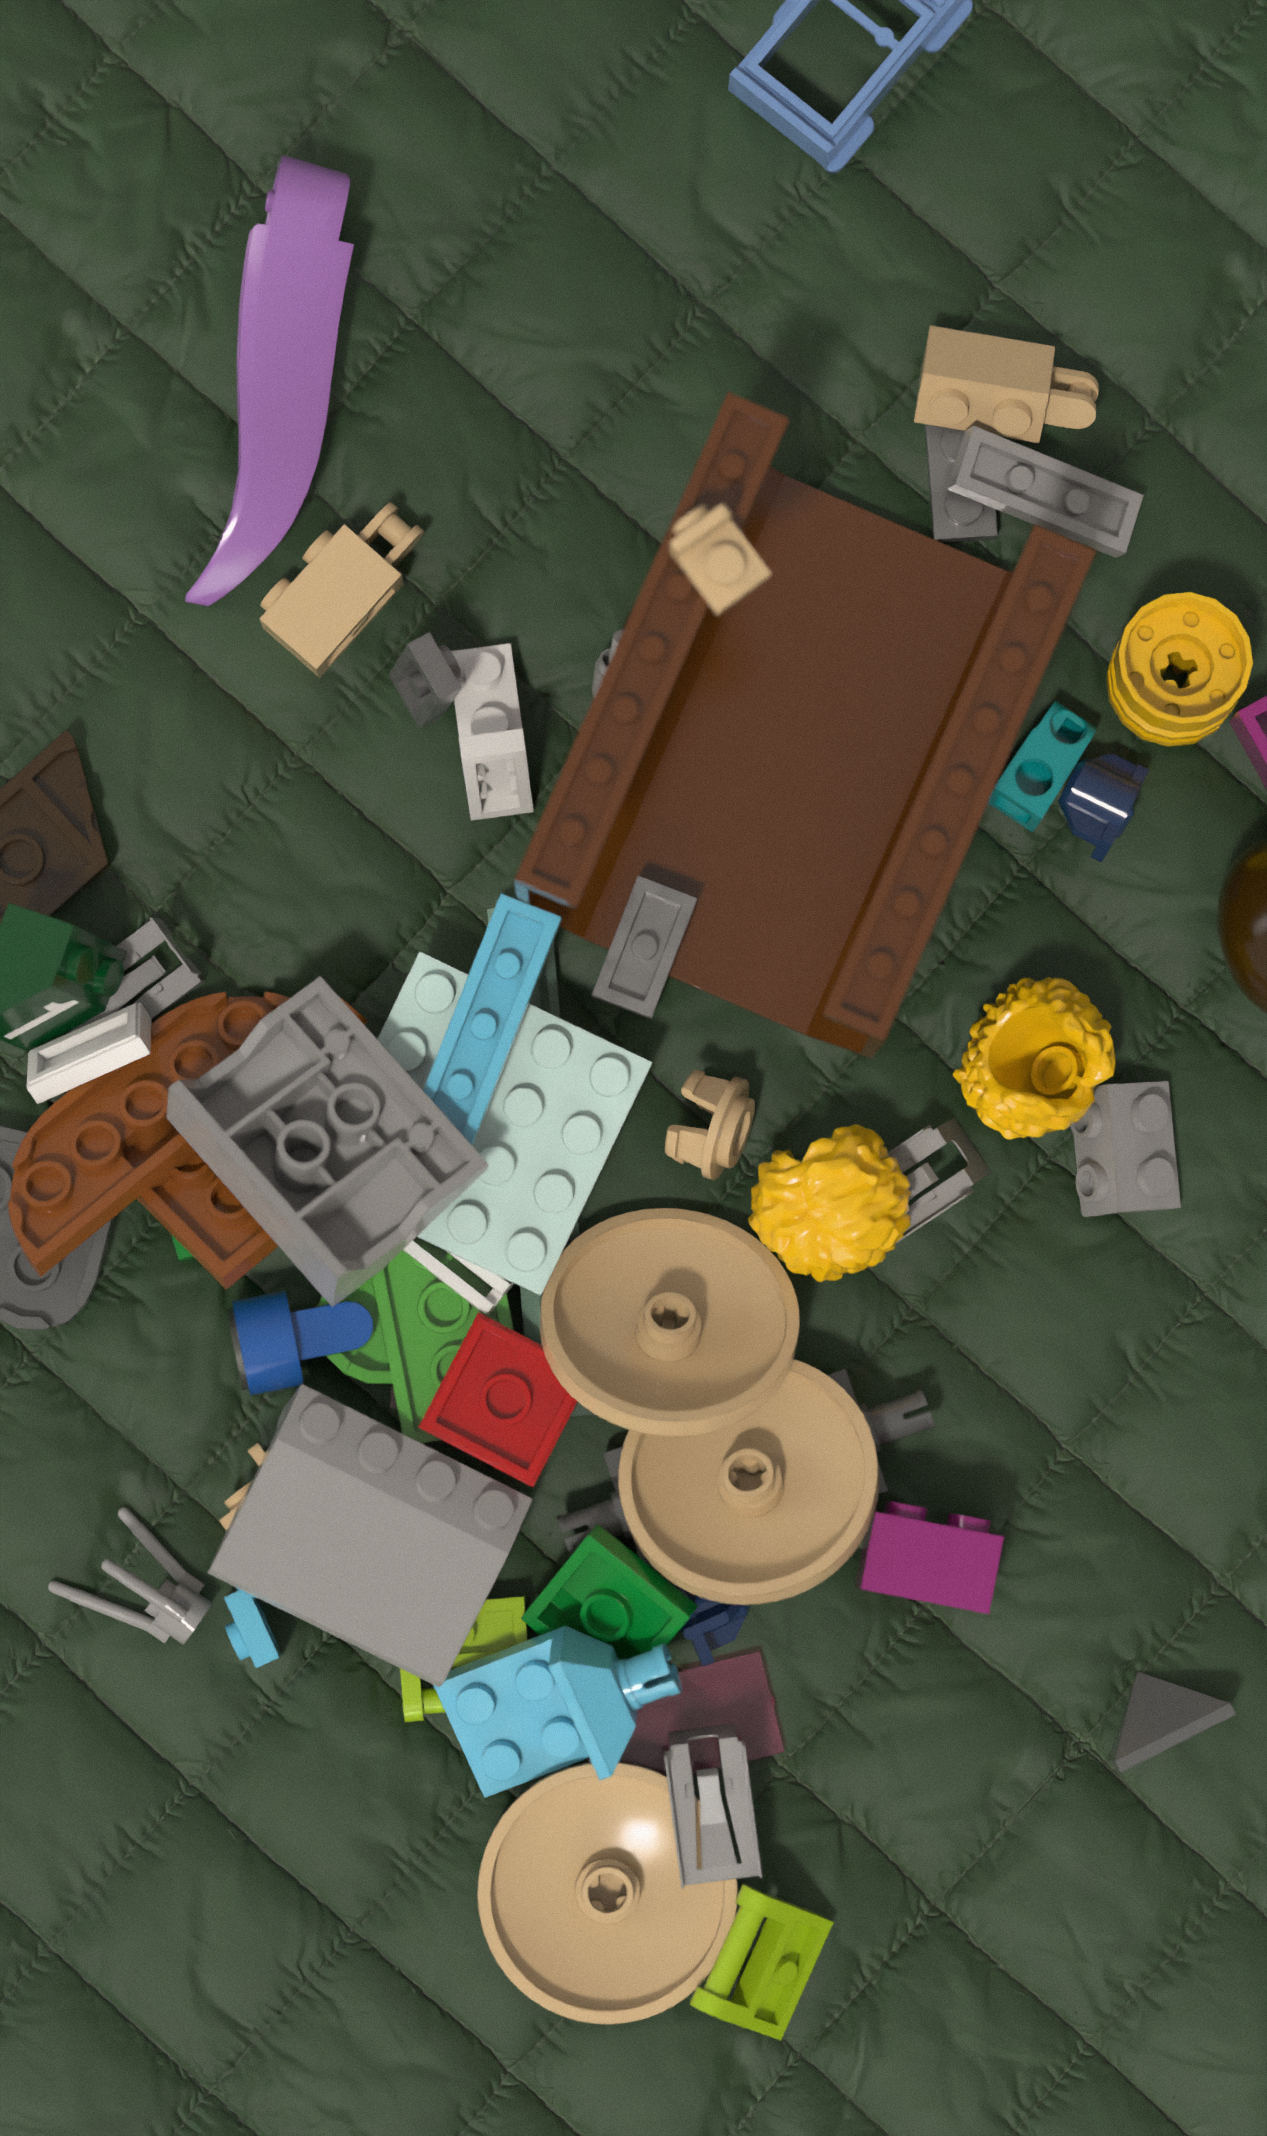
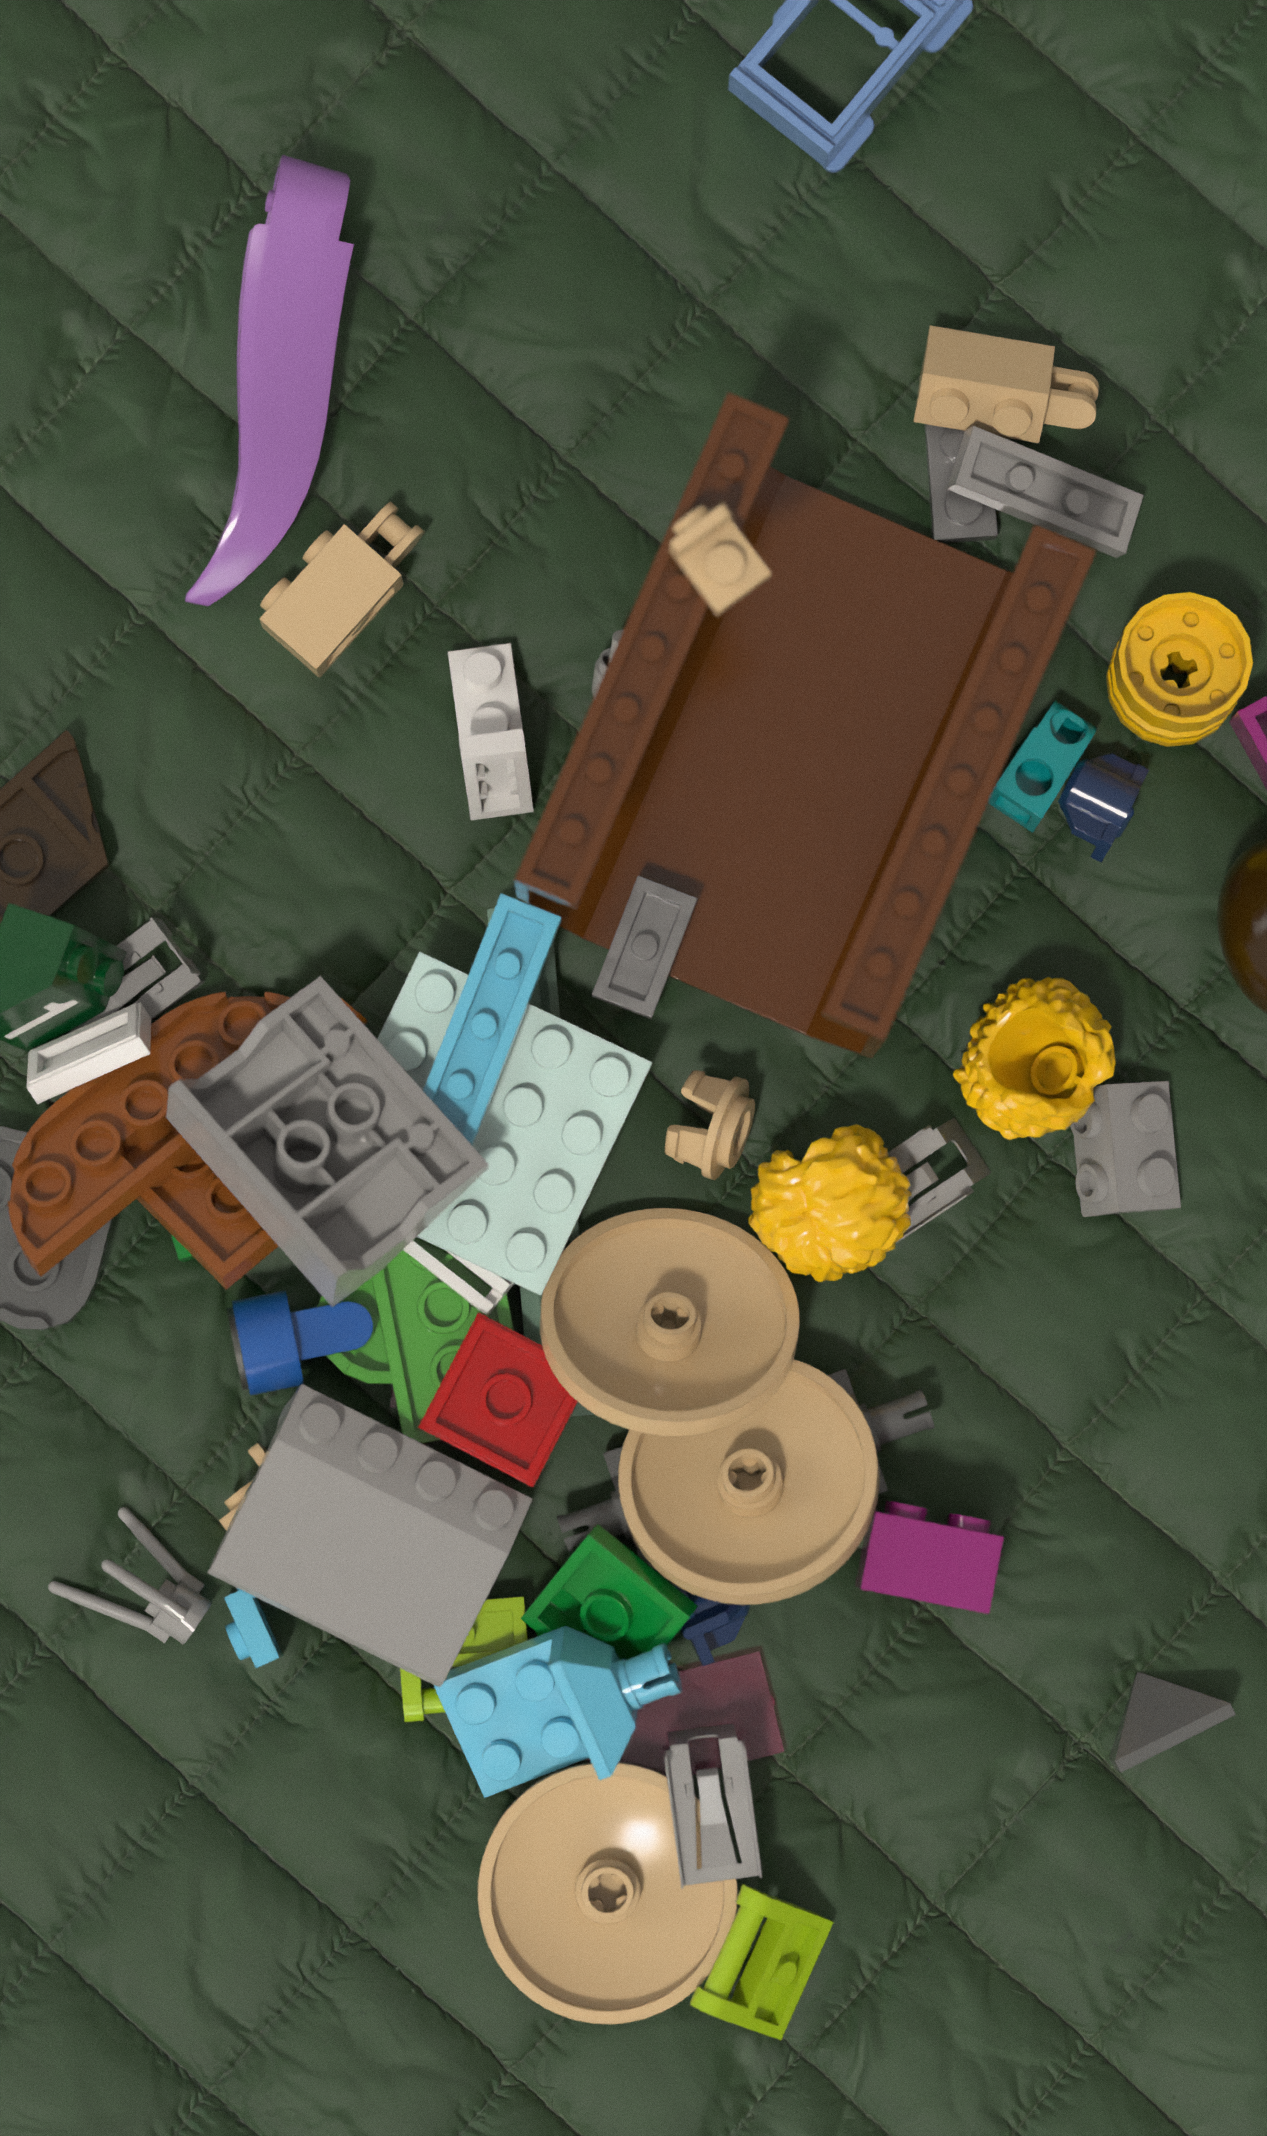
flat silver plate [388,632,462,729] -> none

